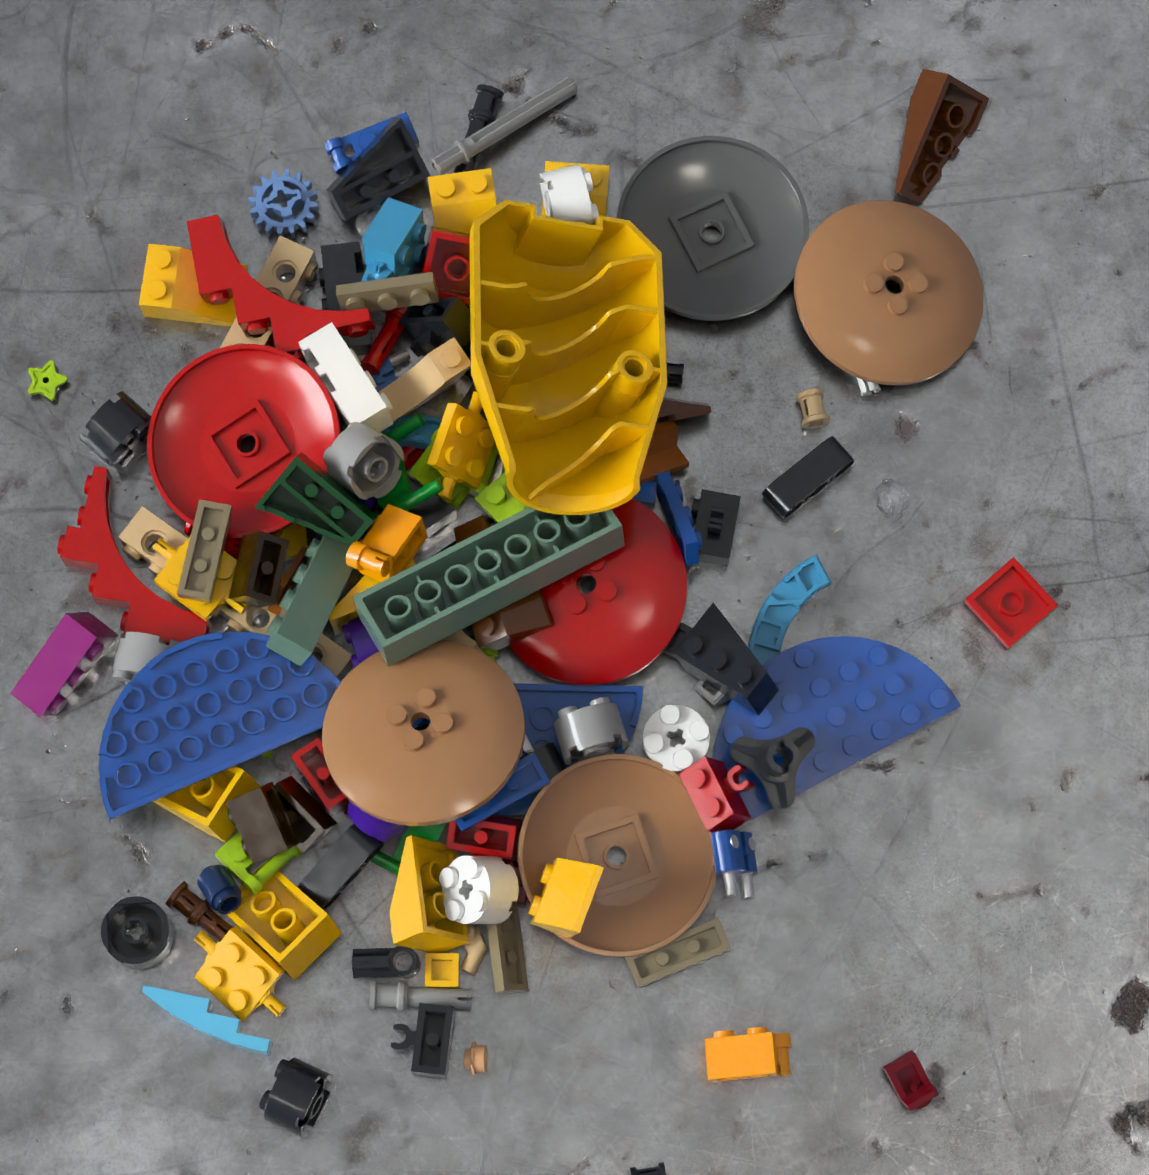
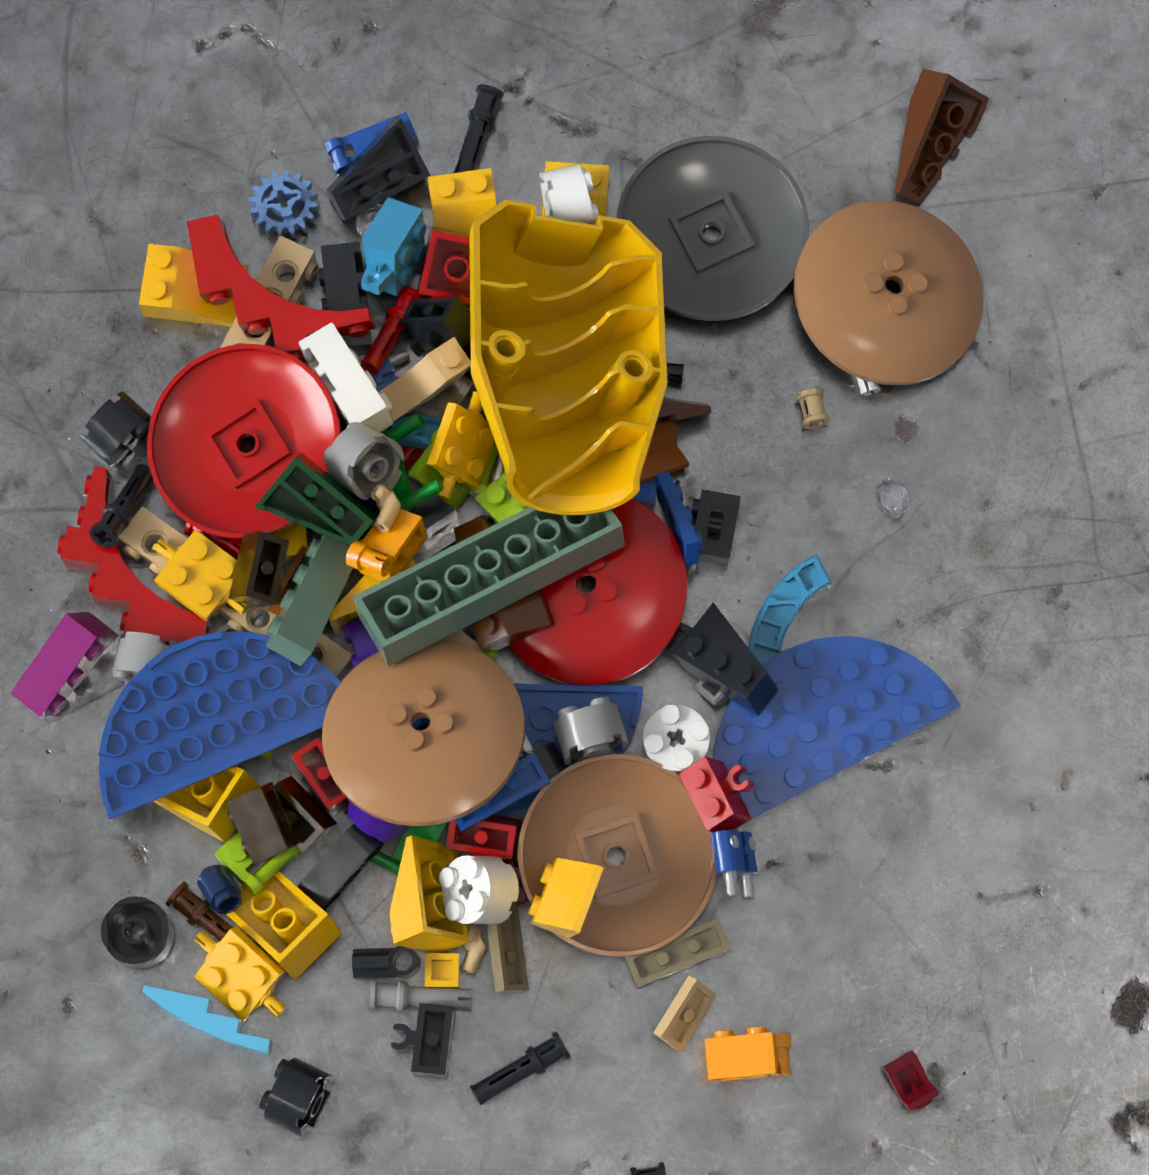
lime plate [28,360,68,401] -> none
dark tan plate [177,499,233,603] -> none
dark tan plate [336,272,439,312] -> none
light grey axle [432,77,577,175] -> none
light nougat plate [464,1042,488,1075] -> none
black wheel [730,727,815,810] -> none
black beam [762,436,855,519] -> none
red plate [964,557,1058,650] -> none
none -> black pin [89,464,153,548]
none -> tan arm [371,484,401,533]
none -> black pin [470,1031,571,1105]
none -> tan plate [653,975,716,1052]

